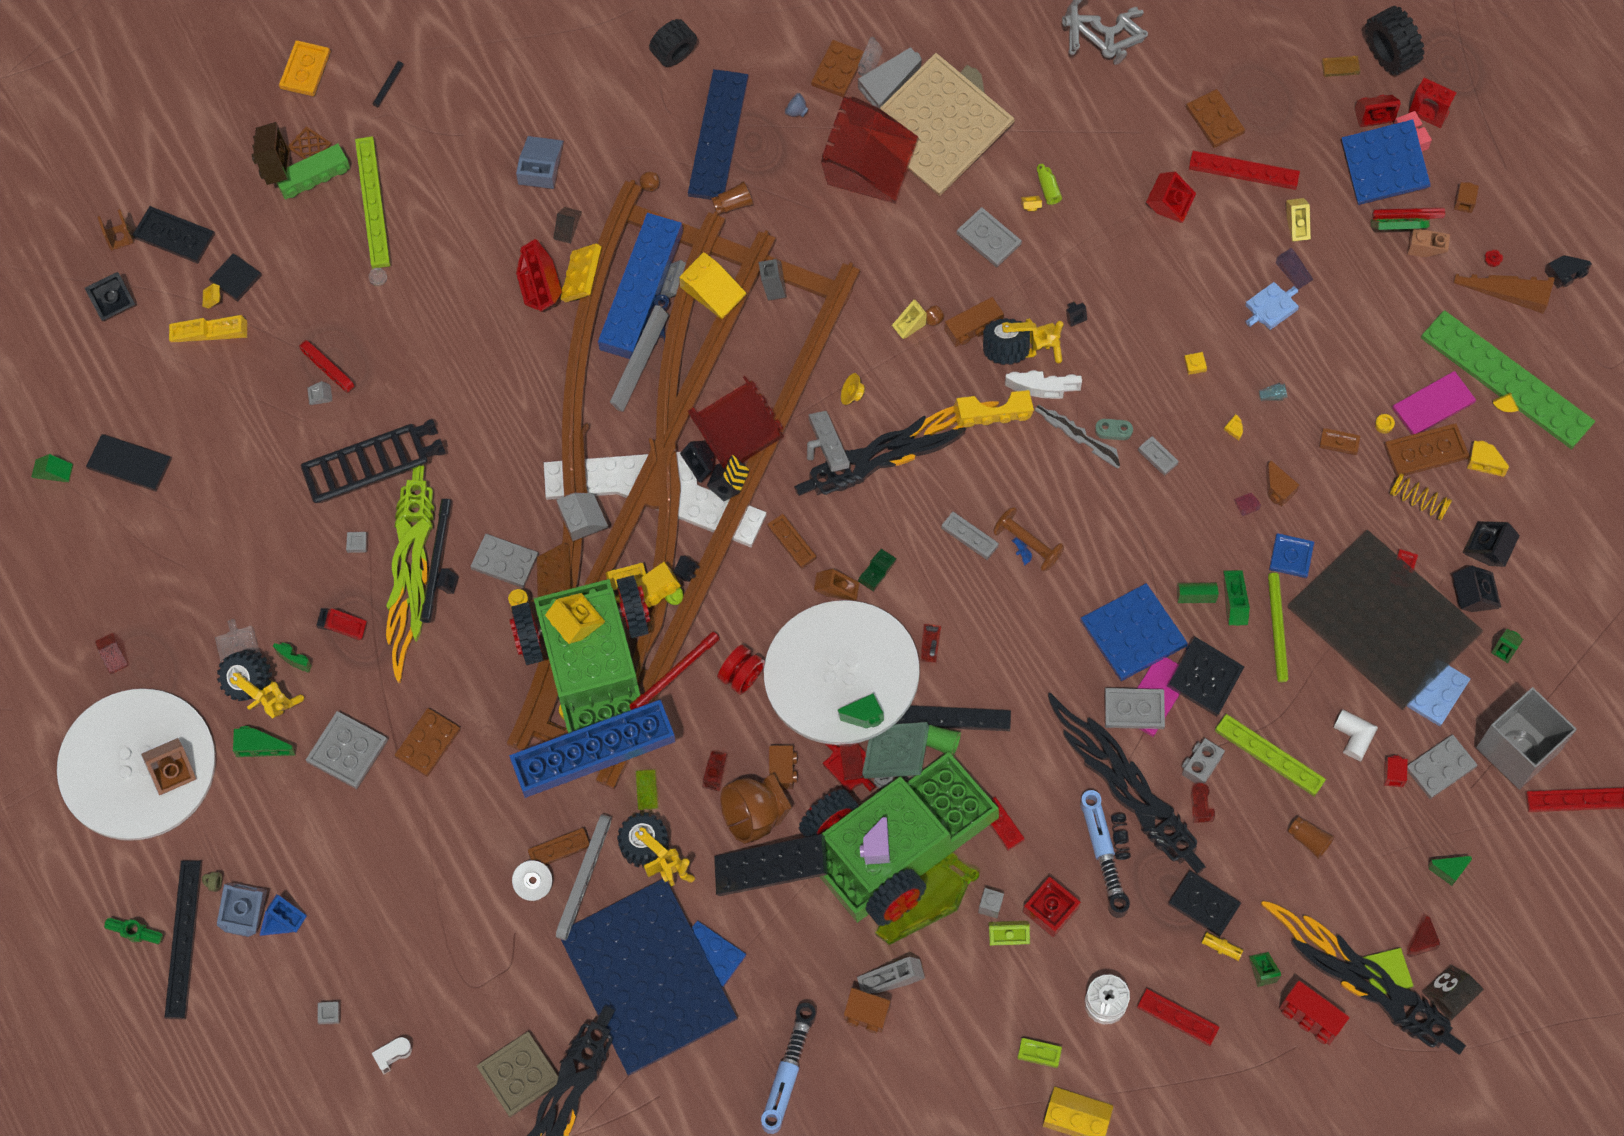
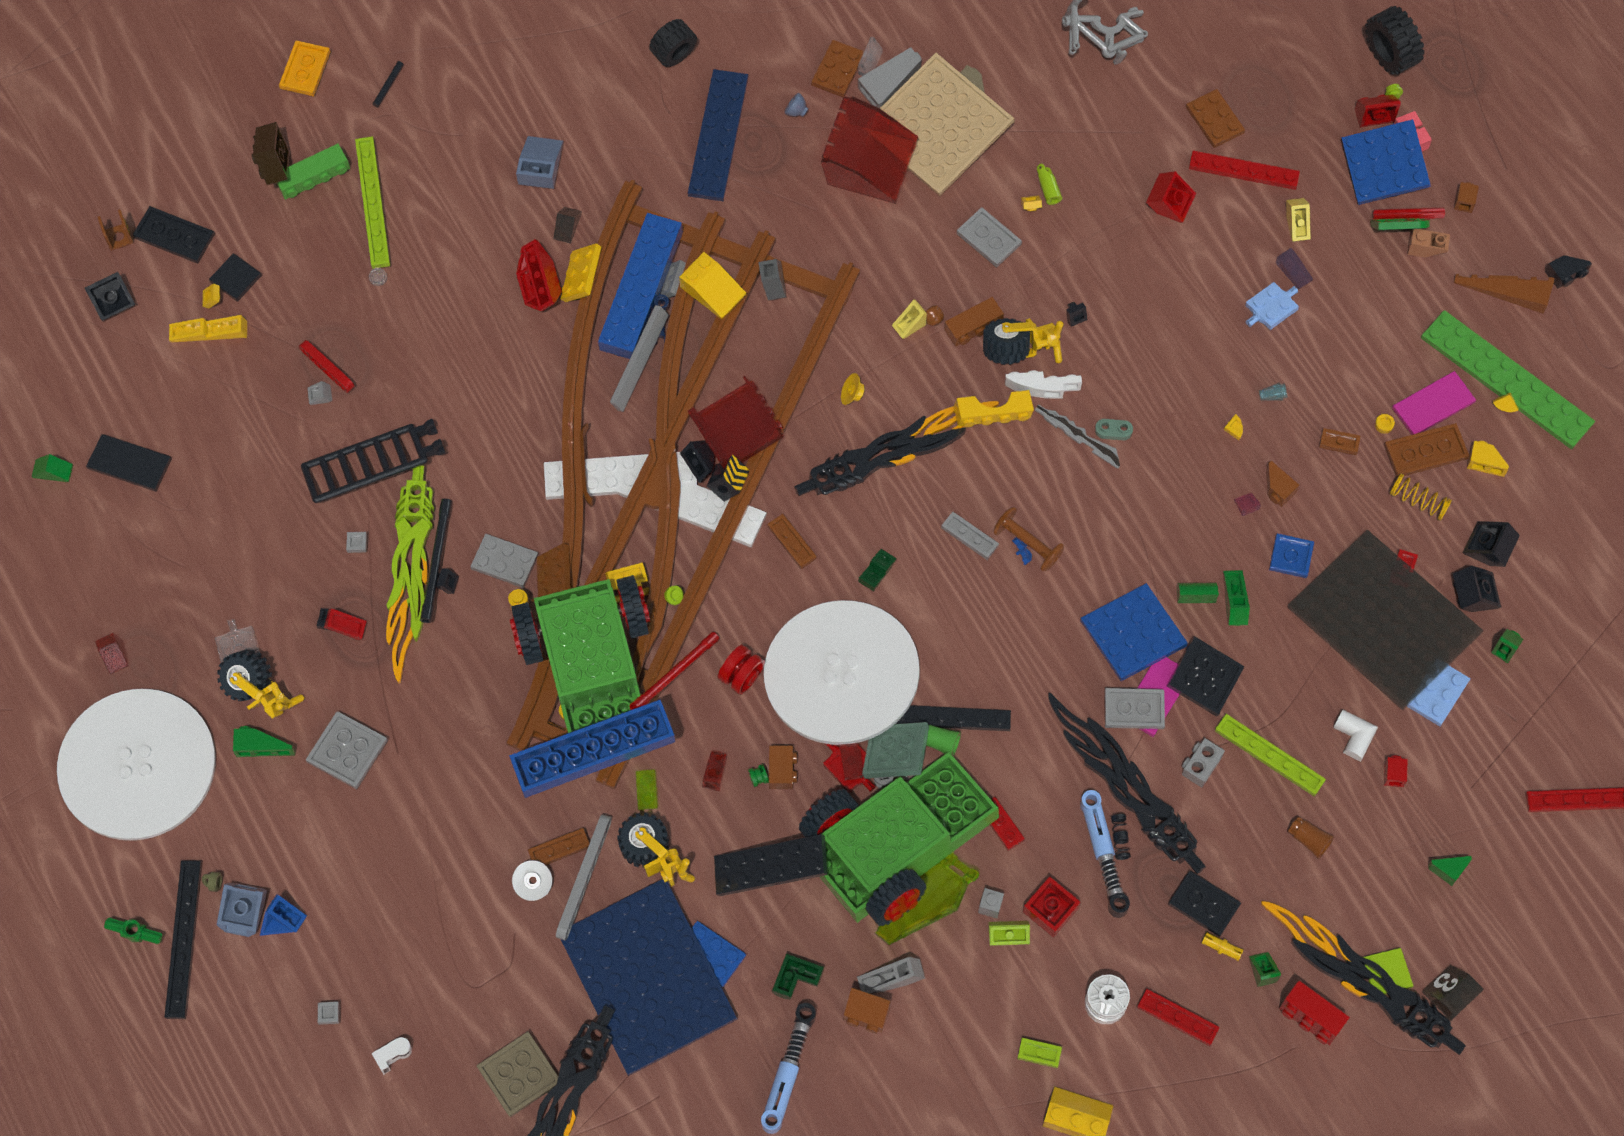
dark orange slope [141,738,196,796] -> none
green slope [273,643,312,673] -> none
dark orange window [288,126,332,159] -> none
dark orange plate [394,708,461,777] -> none
yellow slope [545,593,605,644] -> none
light grey slope [556,493,608,541] -> none
yellow brick [636,562,681,608] -> none
dark orange piece [639,172,659,192] -> none
black tile [673,556,699,582] -> none
dark orange plant [711,181,753,215] -> none
dark orange plate [720,774,792,844] -> none
light grey plate [807,411,849,472] -> none
dark orange slope [814,569,860,601] -> none
green slope [838,694,884,729] -> none
lavender slope [860,817,890,864] -> none
clear red leg [921,624,941,663] -> none
light grey plate [1138,436,1179,476] -> none
yellow plate [1184,352,1207,375] -> none
clear red leg [1191,783,1215,823] -> none
lime axle [1268,573,1288,682] -> none
clear yellow tile [1321,56,1360,77] -> none
light grey plate [1407,735,1478,799] -> none
clear red slope [1407,916,1441,957] -> none
red panel [1409,78,1457,129] -> none
light grey container [1477,687,1577,790] -> none
red plate [1485,249,1503,267] -> none
none -> green wheel [748,764,769,788]
none -> dark green brick [772,954,824,1000]
none -> lime plate [1385,84,1403,98]

